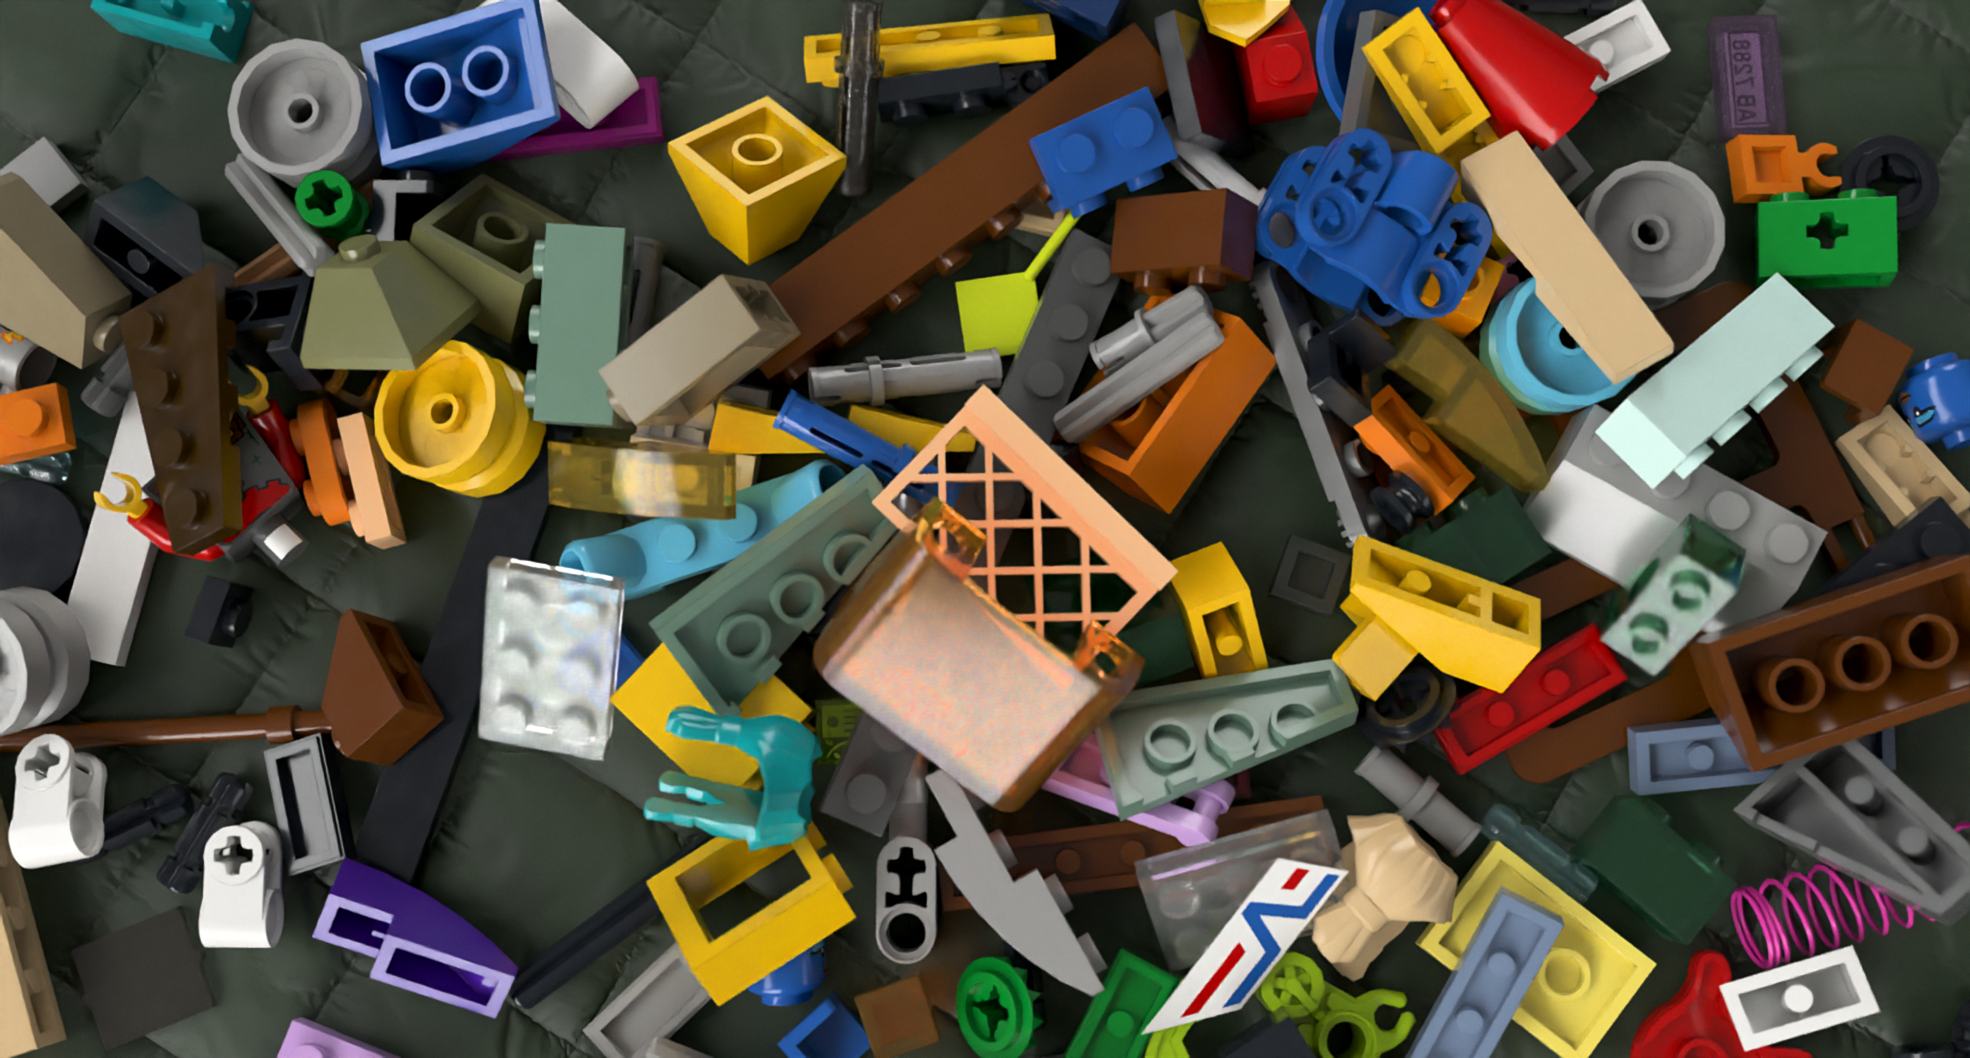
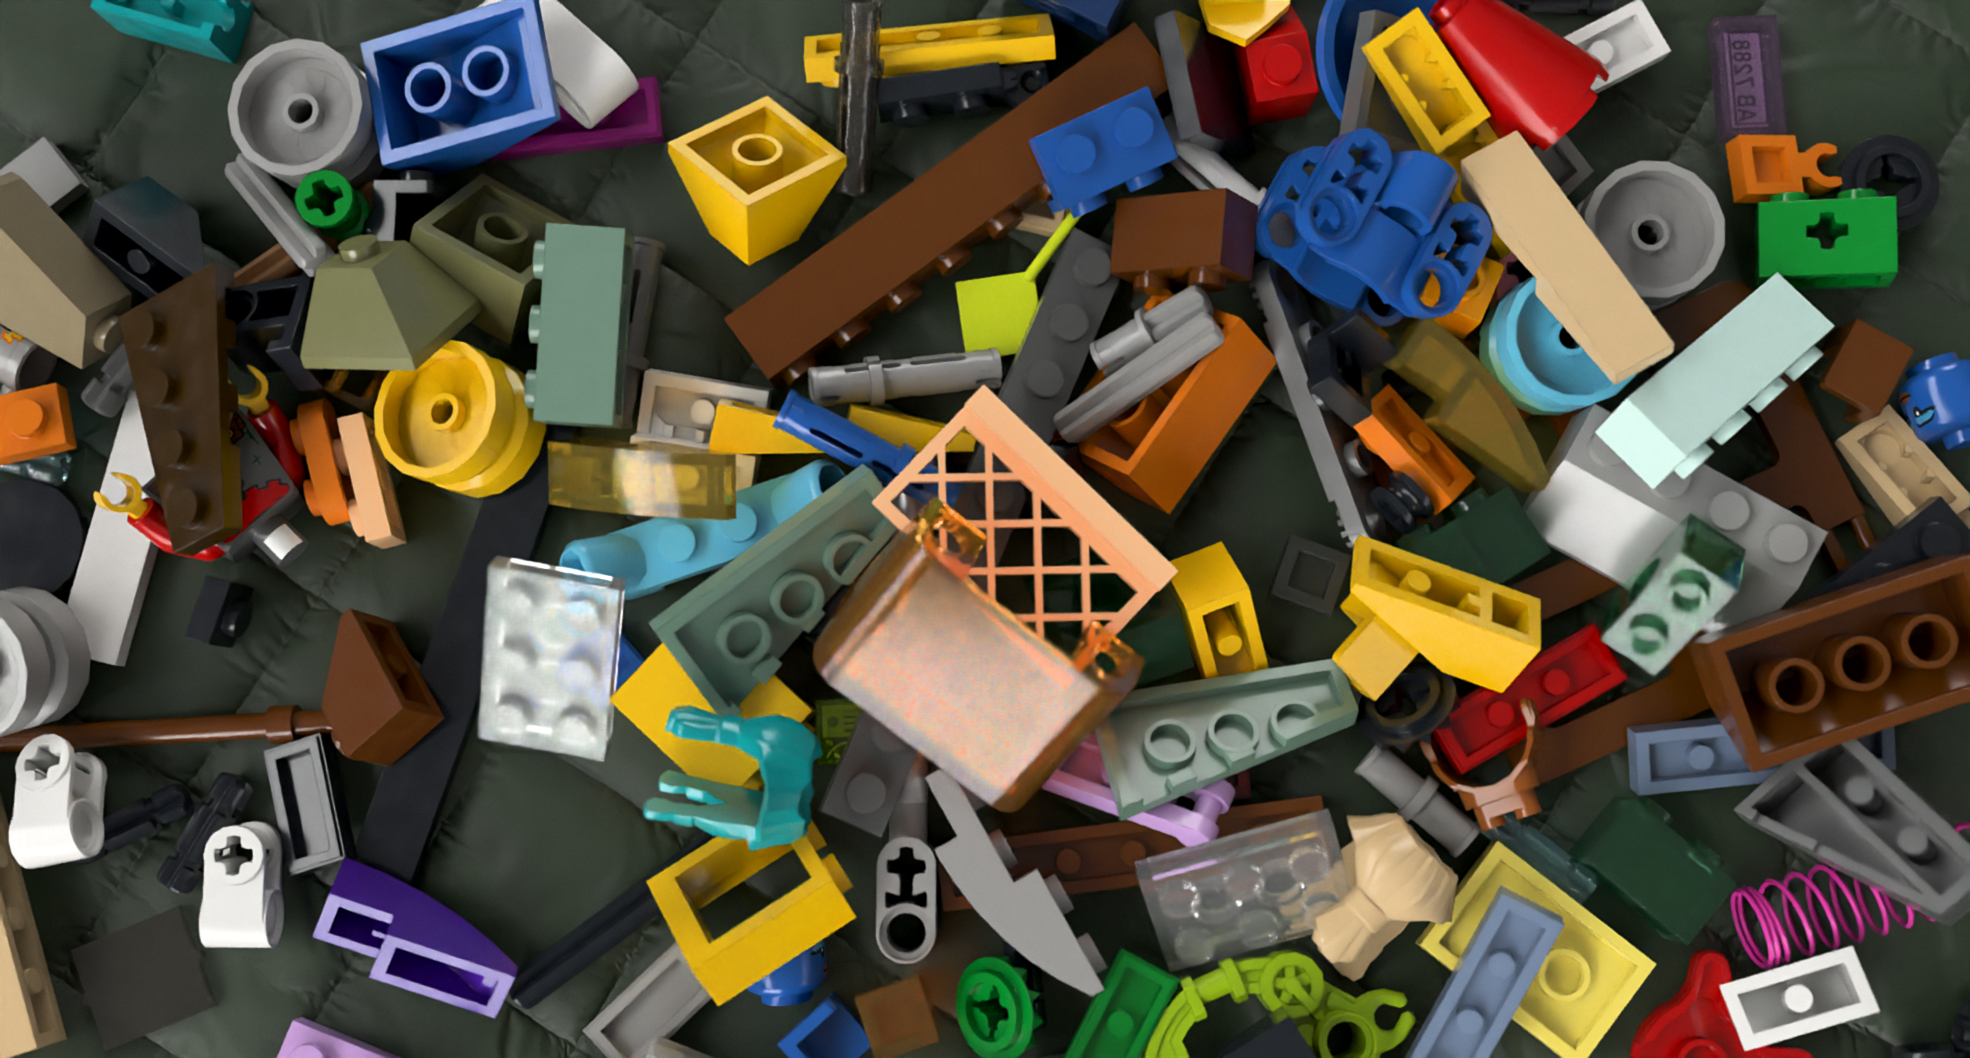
dark tan window [598,274,801,426] -> none
white sticker [1141,858,1349,1035] -> none
none -> dark orange helmet [1420,697,1542,832]

